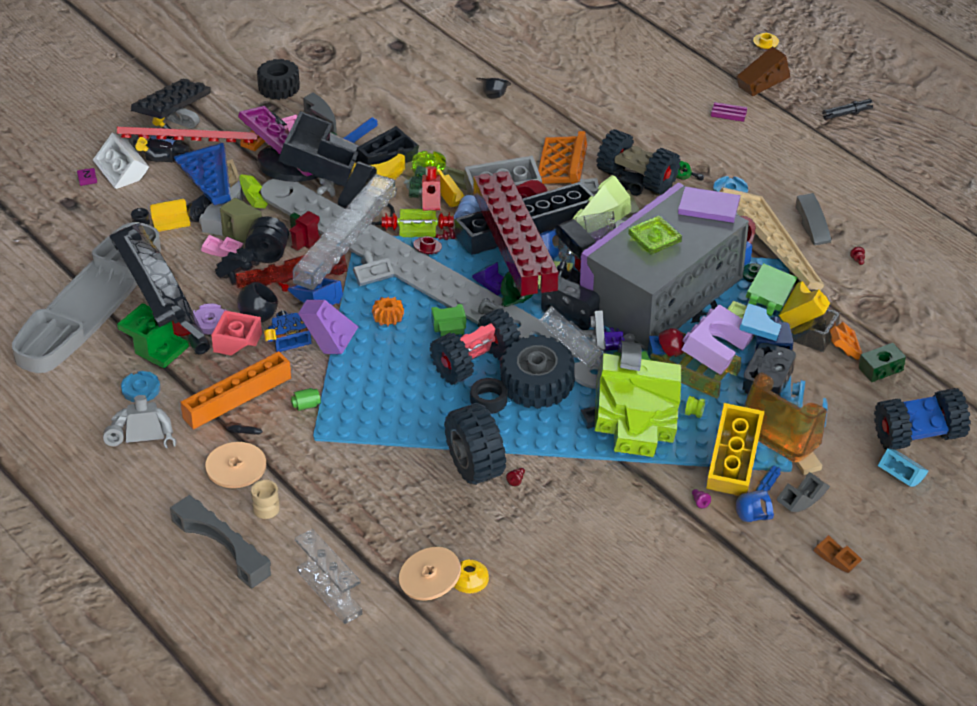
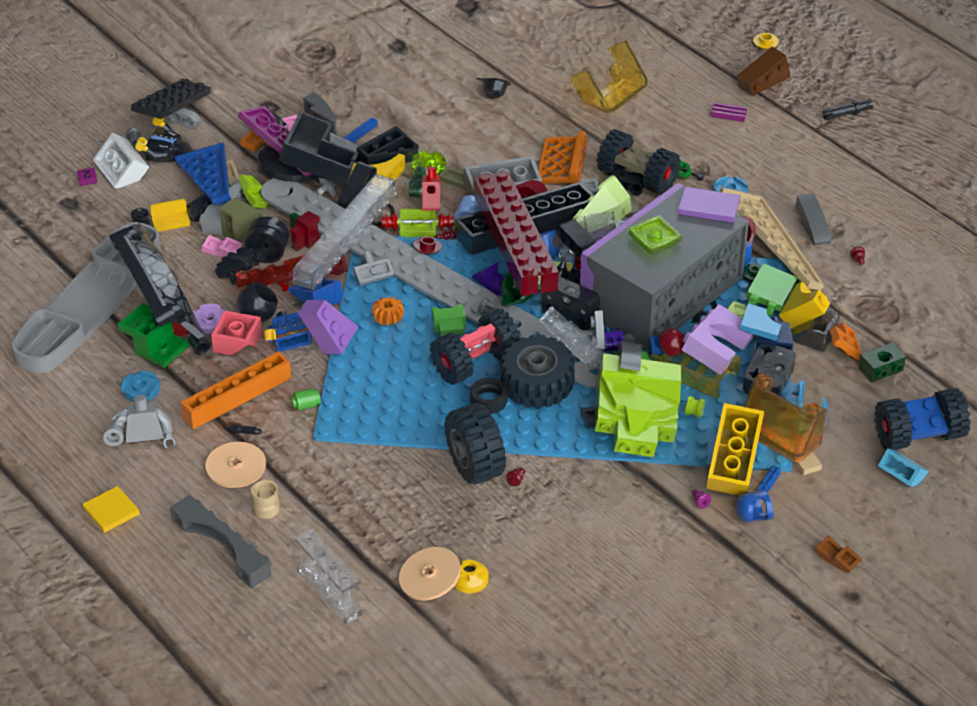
plate [117,127,257,143] -> none
black tyre [257,59,300,100] -> none
yellow panel [437,169,465,208] -> none
dark grey brick [776,472,830,512] -> none
none -> yellow tile [82,486,140,533]
none -> clear yellow windscreen [569,40,648,113]

